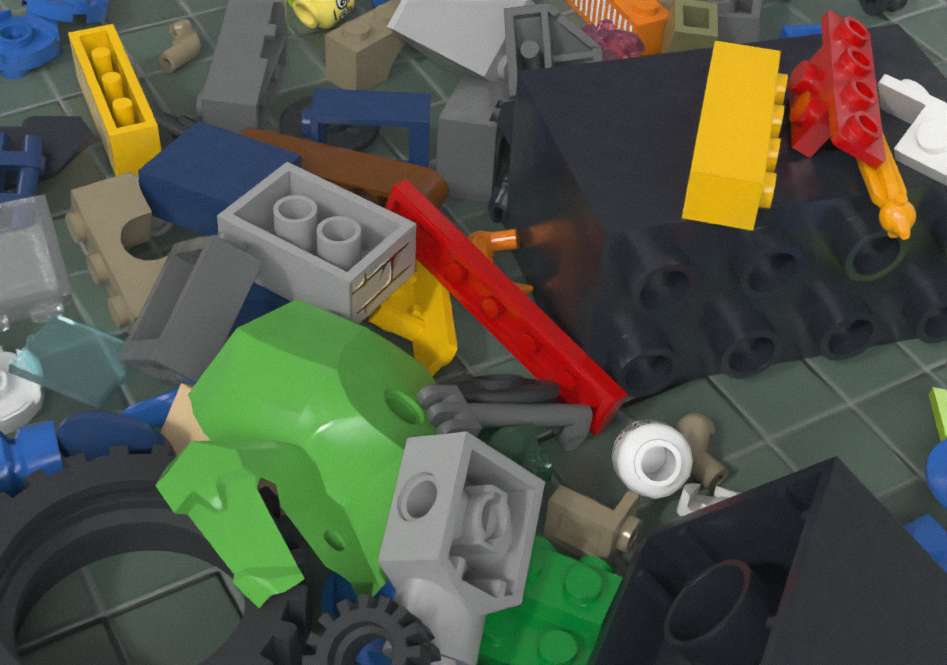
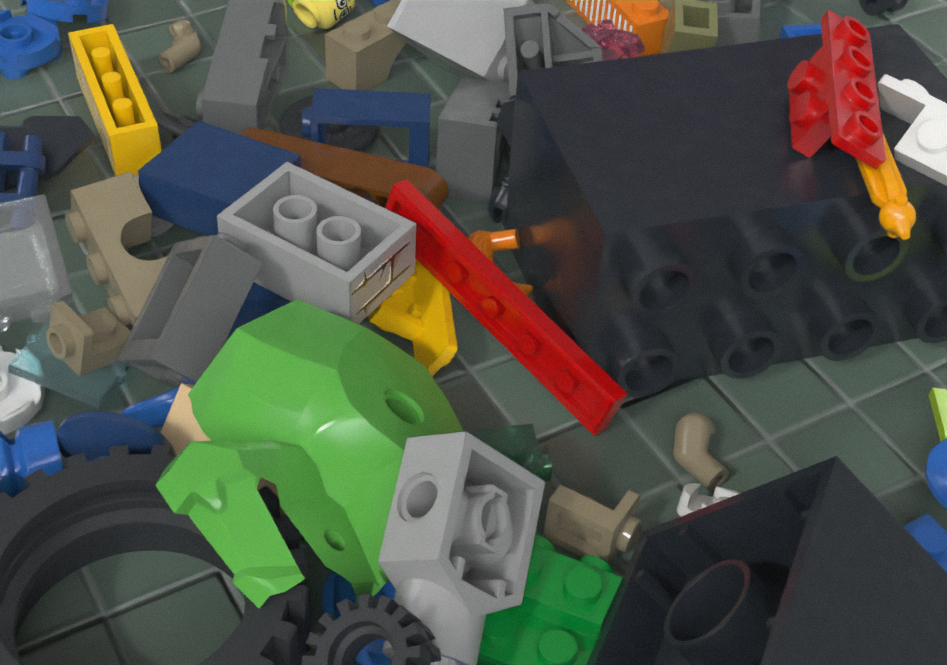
dark grey hinge [417,385,593,451] -> none
black wheel [445,374,561,404] -> none
white head [612,419,693,499] -> none
yellow brick [682,40,788,231] -> none
none -> dark tan bracket [46,301,131,377]

